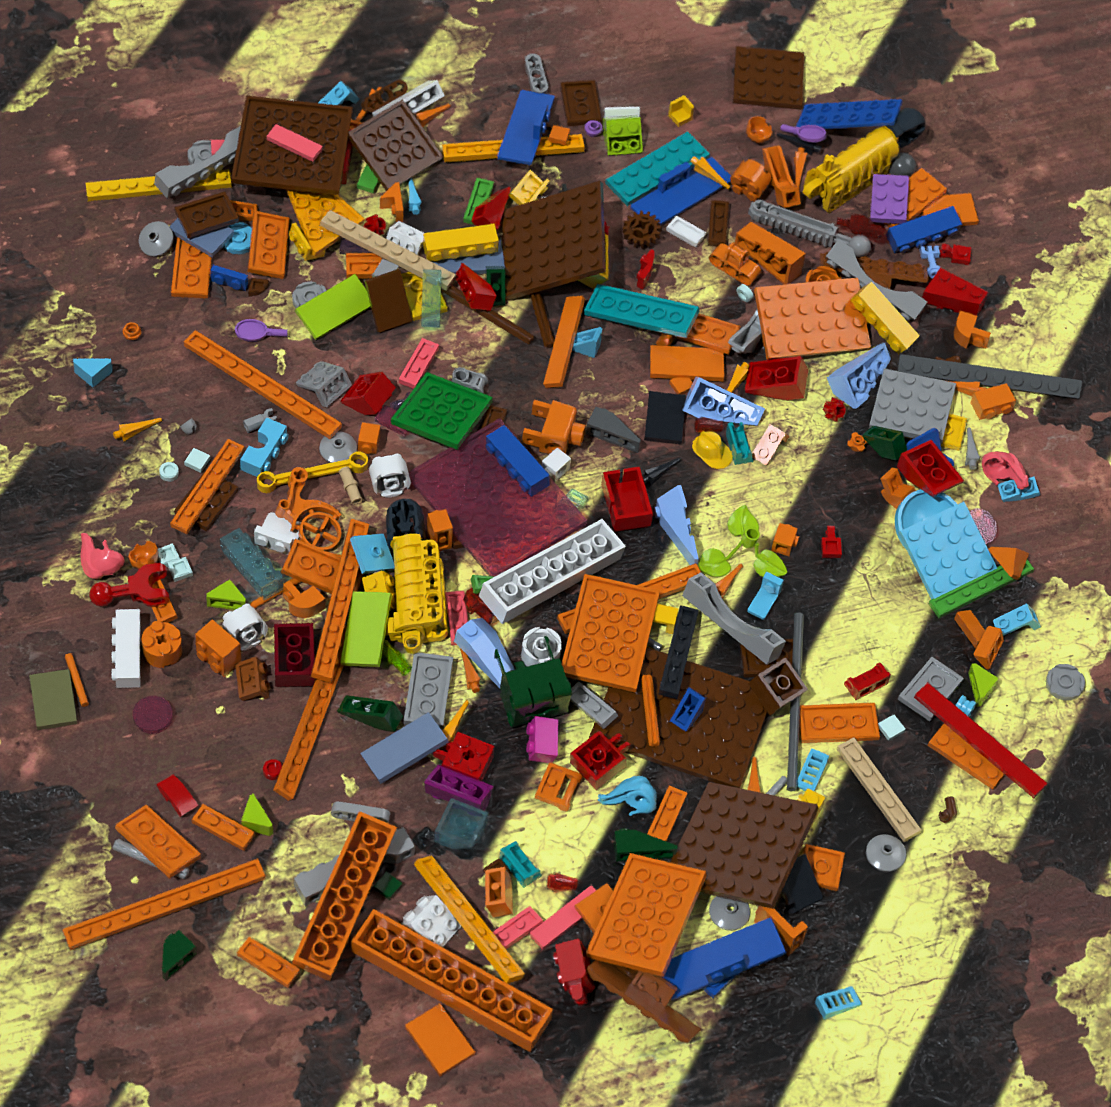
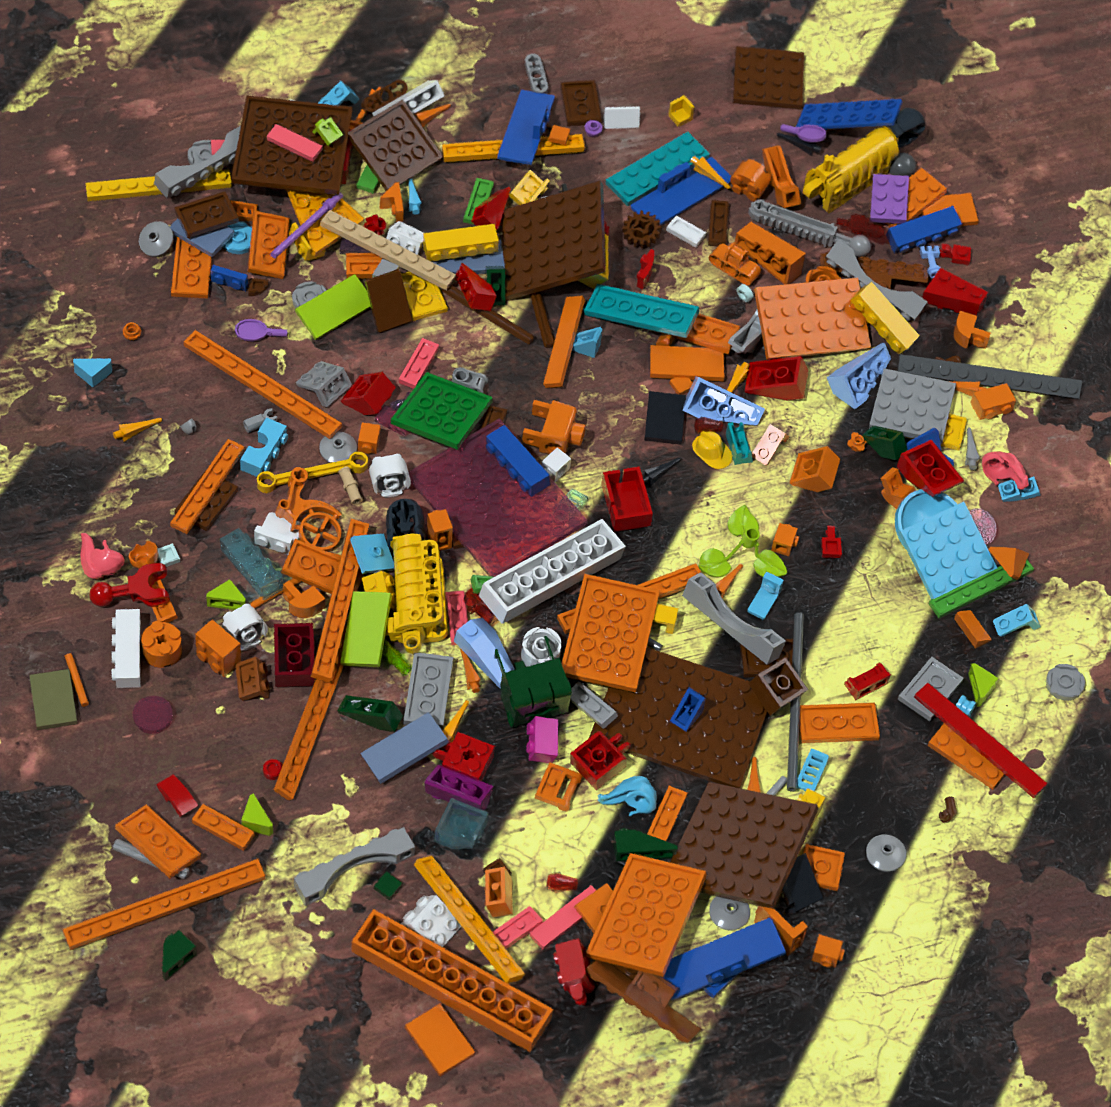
light aqua tile [159,462,179,482] -> none
light aqua tile [167,557,193,582] -> none
light aqua tile [184,448,210,473] -> none
orange plate [237,937,300,988] -> none
orange brick [292,811,397,981] -> none
light grey beam [331,802,390,824] -> none
clear light blue slope [421,269,441,328] -> none
teal hinge [499,841,542,888] -> none
dark grey slope [586,407,641,453] -> none
lime slope [603,115,643,155] -> none
orange axle [641,675,660,747] -> none
light blue wedge [654,485,699,565] -> none
black plate [658,605,699,699] -> none
orange hair [746,116,772,144] -> none
orange piece [794,148,807,187] -> none
medium azure slope [815,986,861,1020] -> none
red gear [823,397,846,422] -> none
tan plate [837,738,921,842] -> none
light aqua tile [878,715,906,741] -> none
orange slope [974,626,1004,670] -> none
none -> medium lavender bar [270,192,343,258]
none -> lime bracket [312,117,343,146]
none -> orange slope [789,446,840,492]
none -> orange brick [812,934,845,967]

